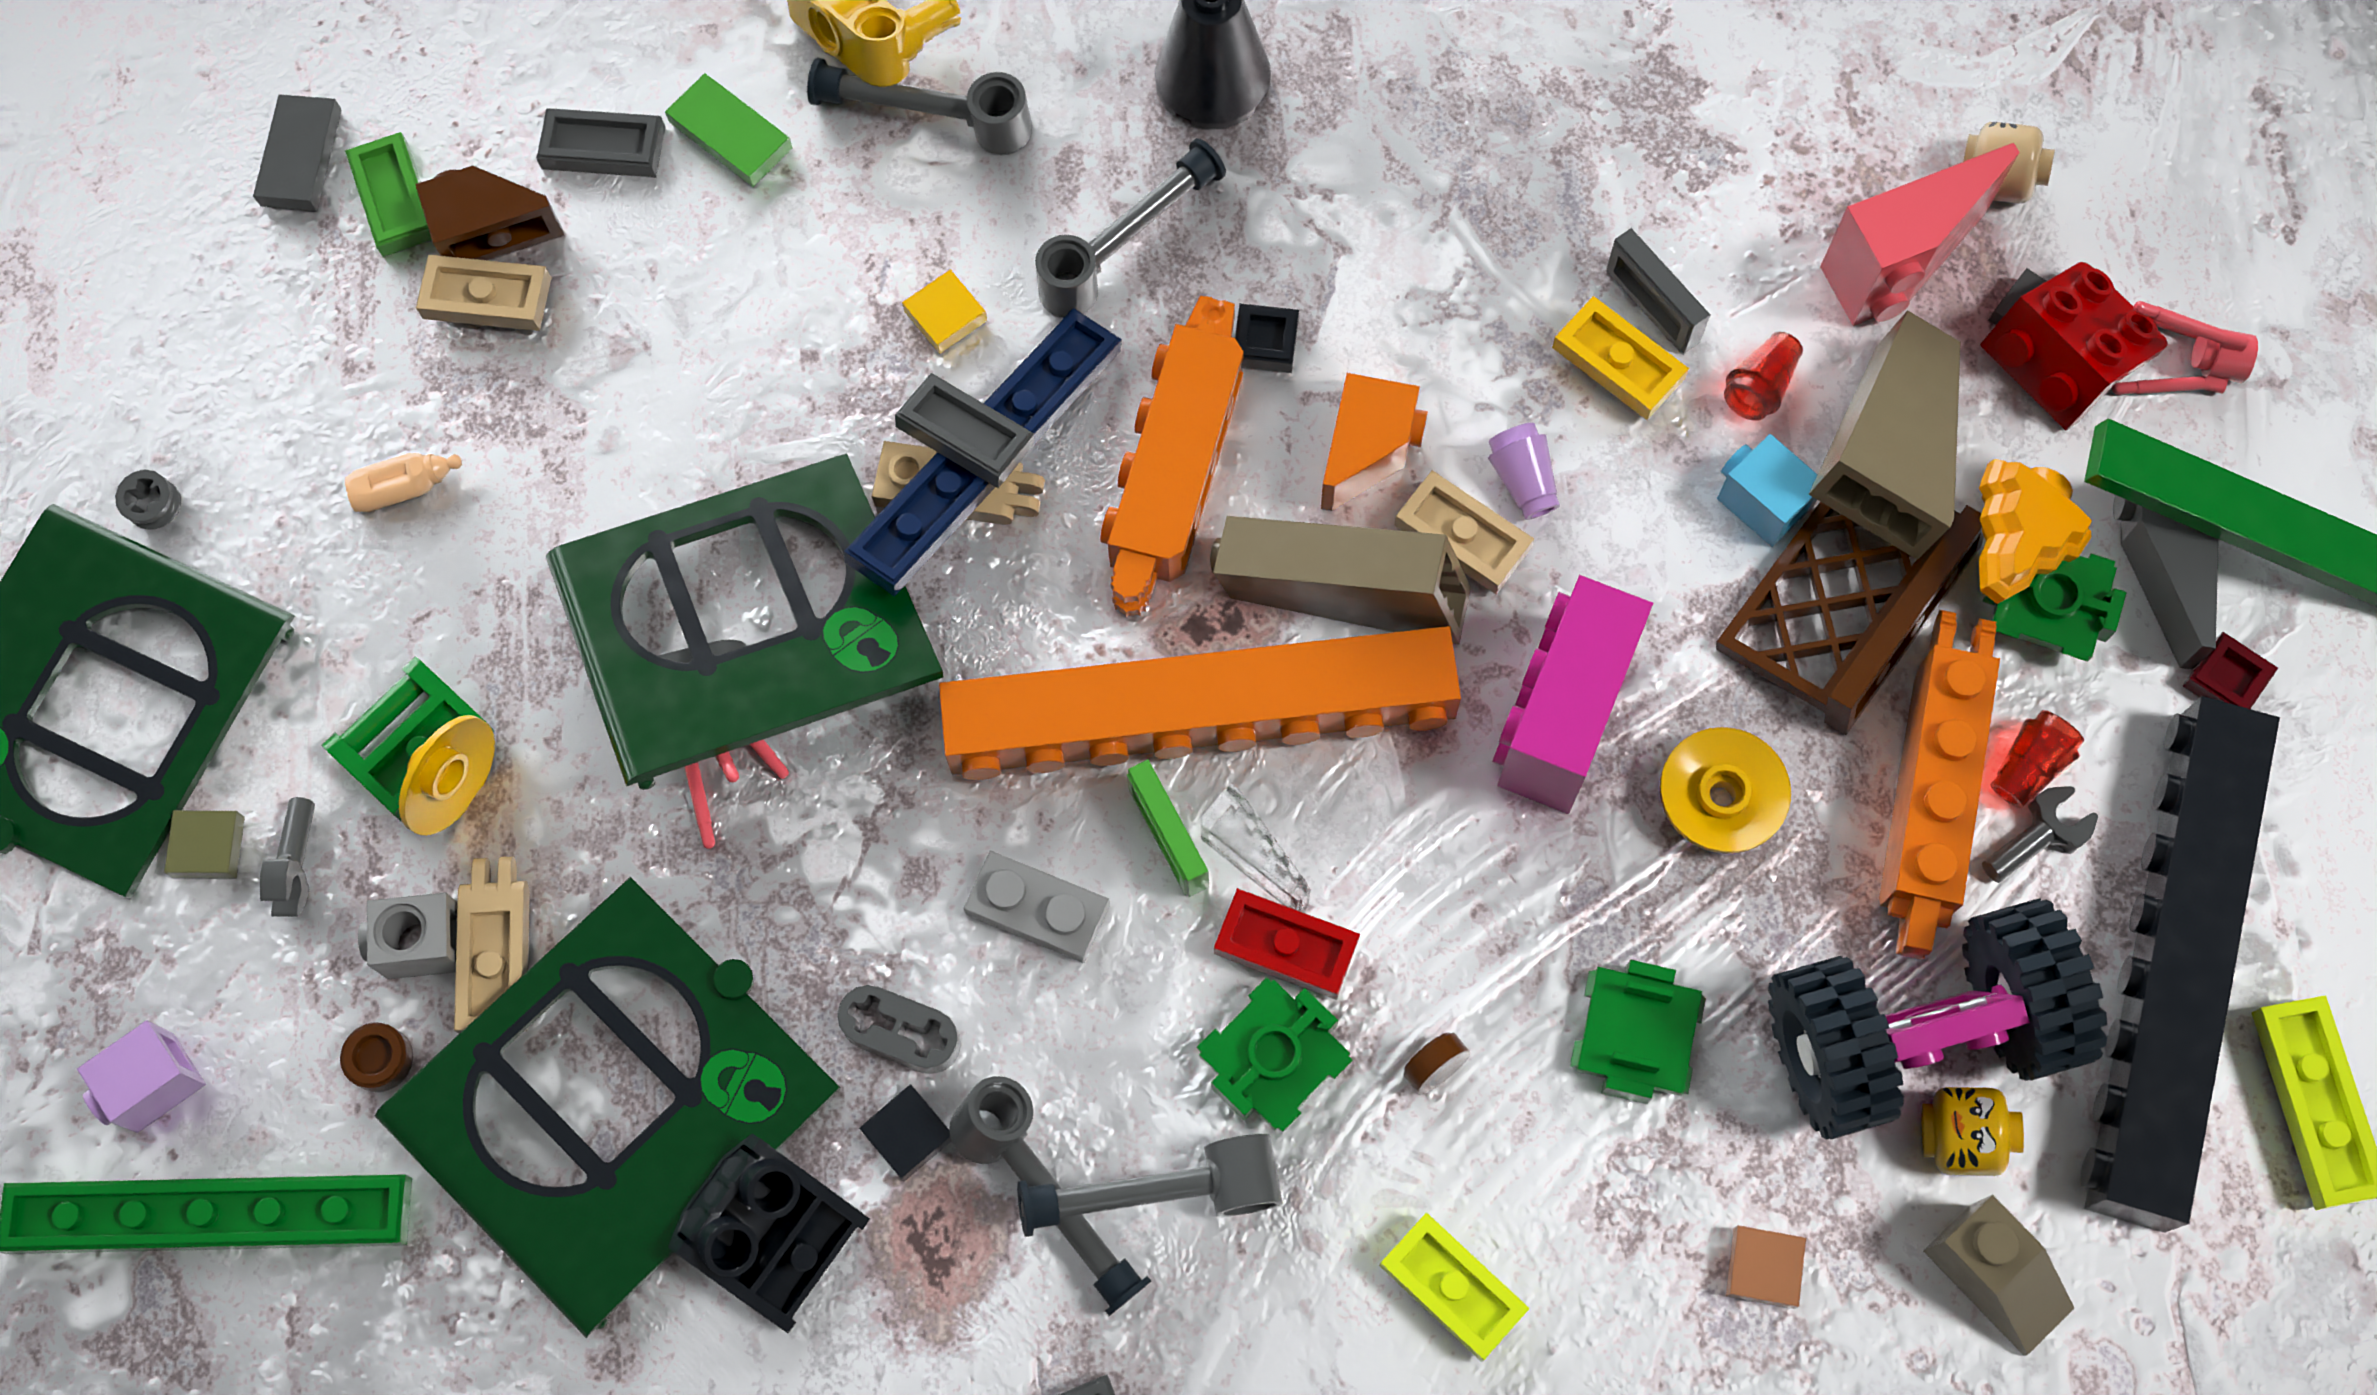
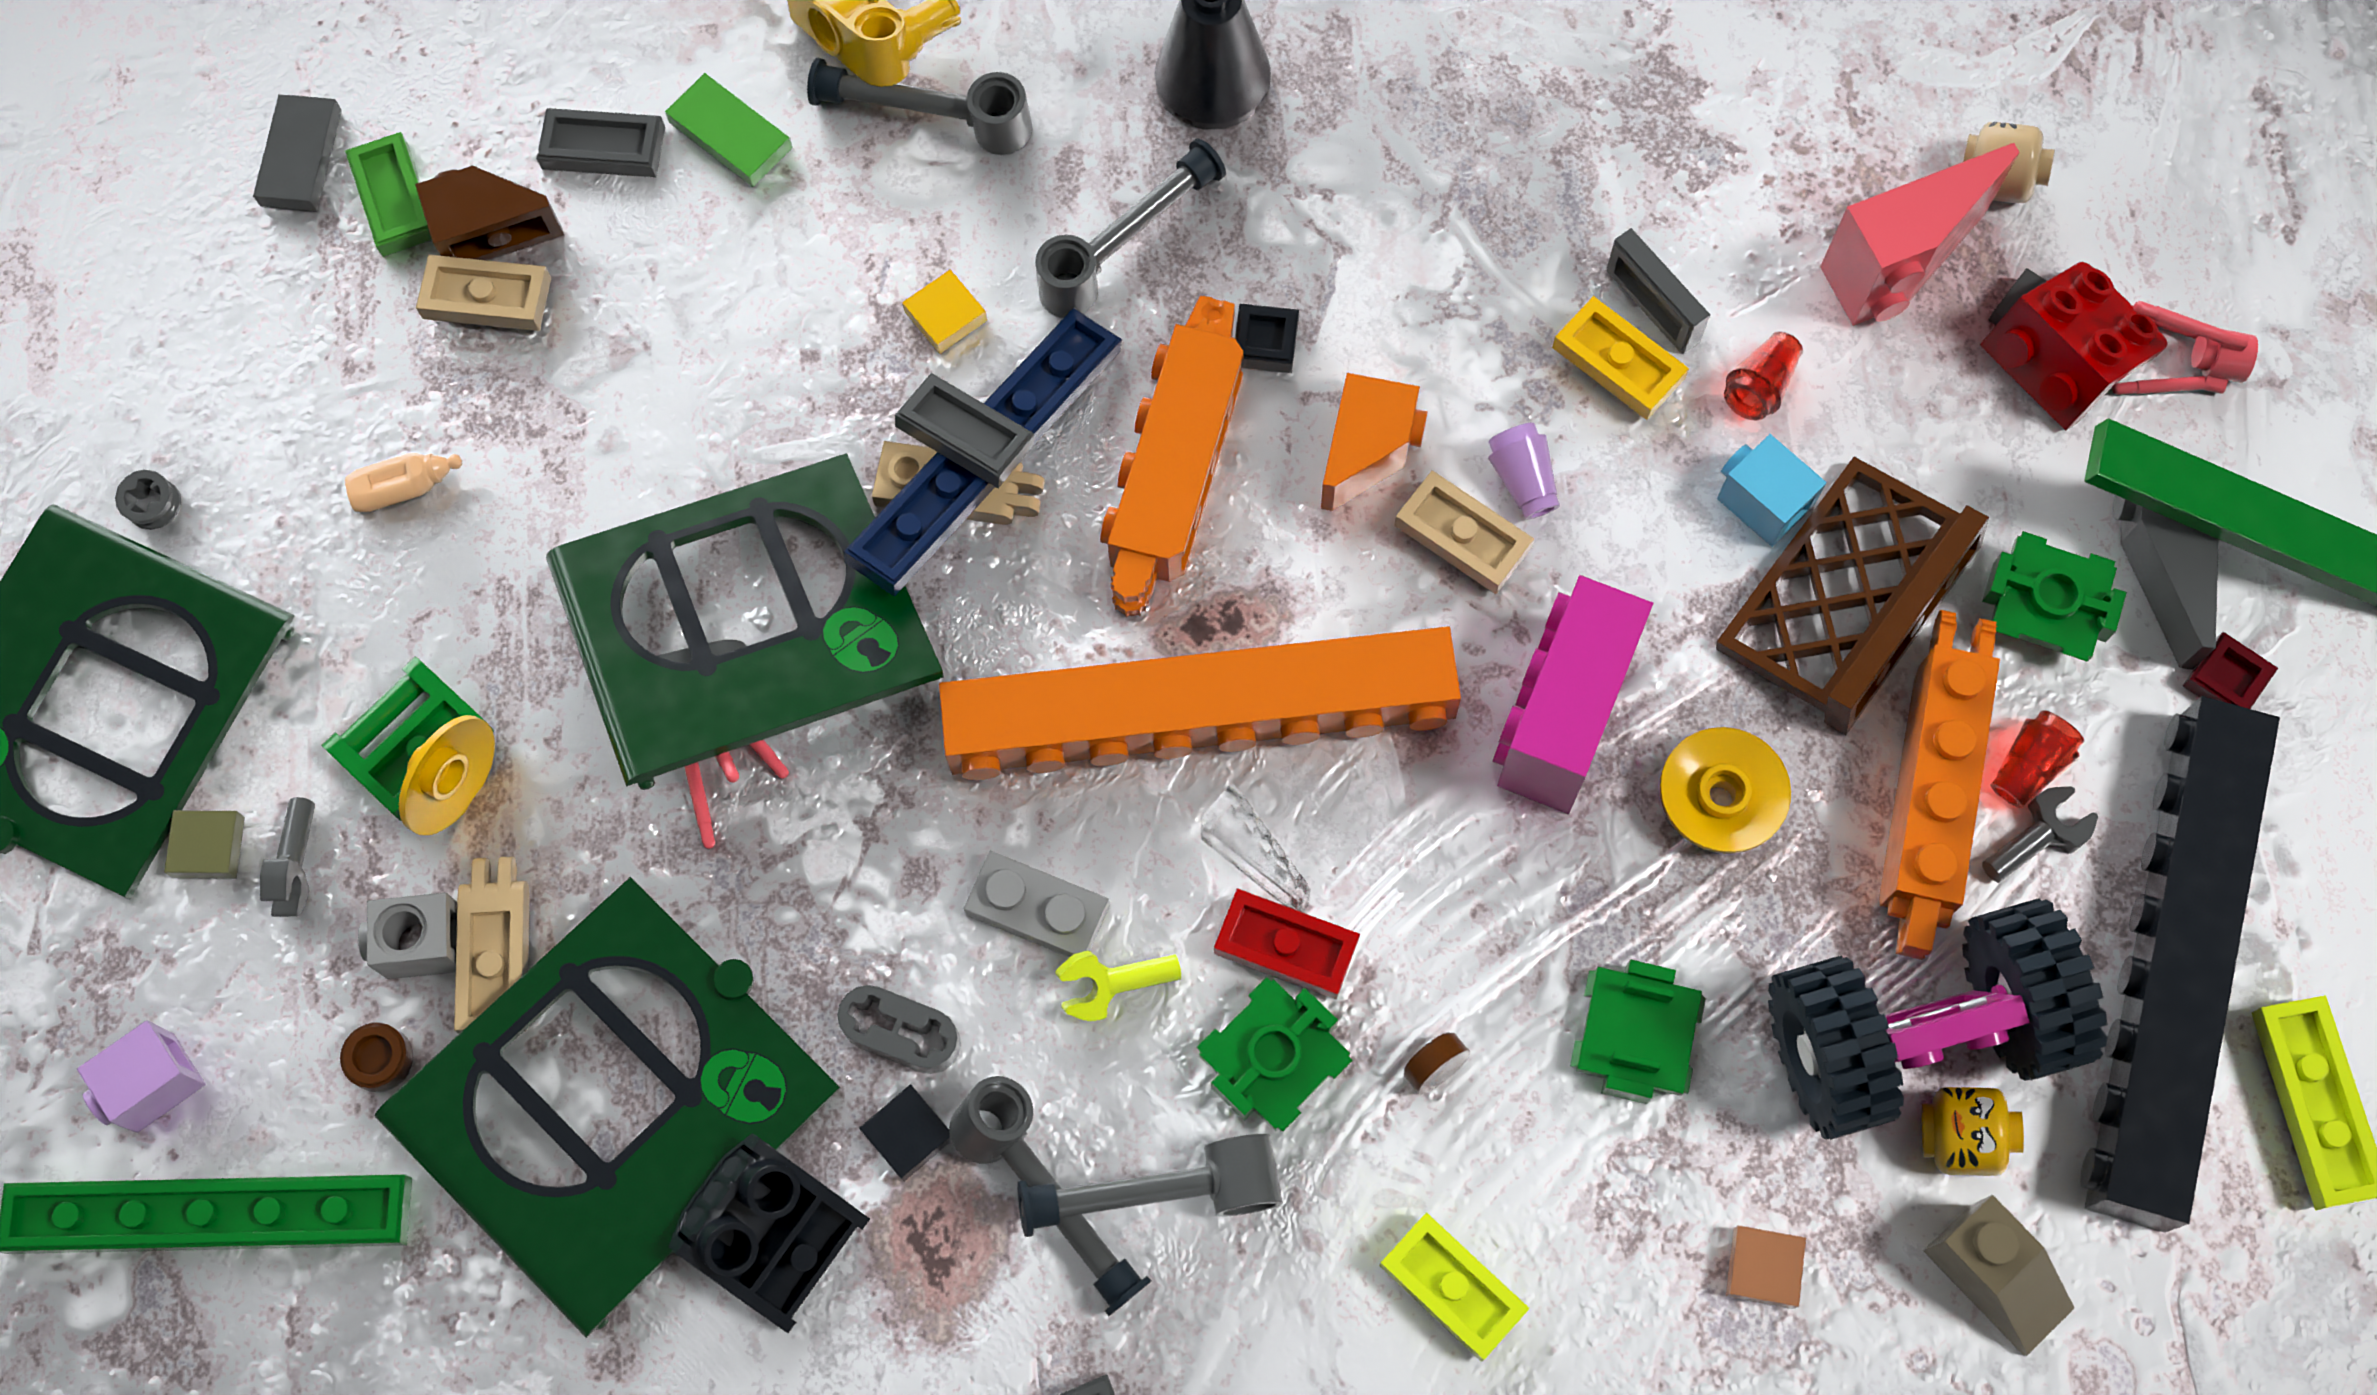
bright green tile [1127,759,1209,897] -> none
dark tan slope [1210,516,1471,644] -> none
dark tan slope [1809,310,1961,560] -> none
light orange rock [1979,459,2092,604] -> none
none -> neon yellow bar [1055,950,1181,1022]

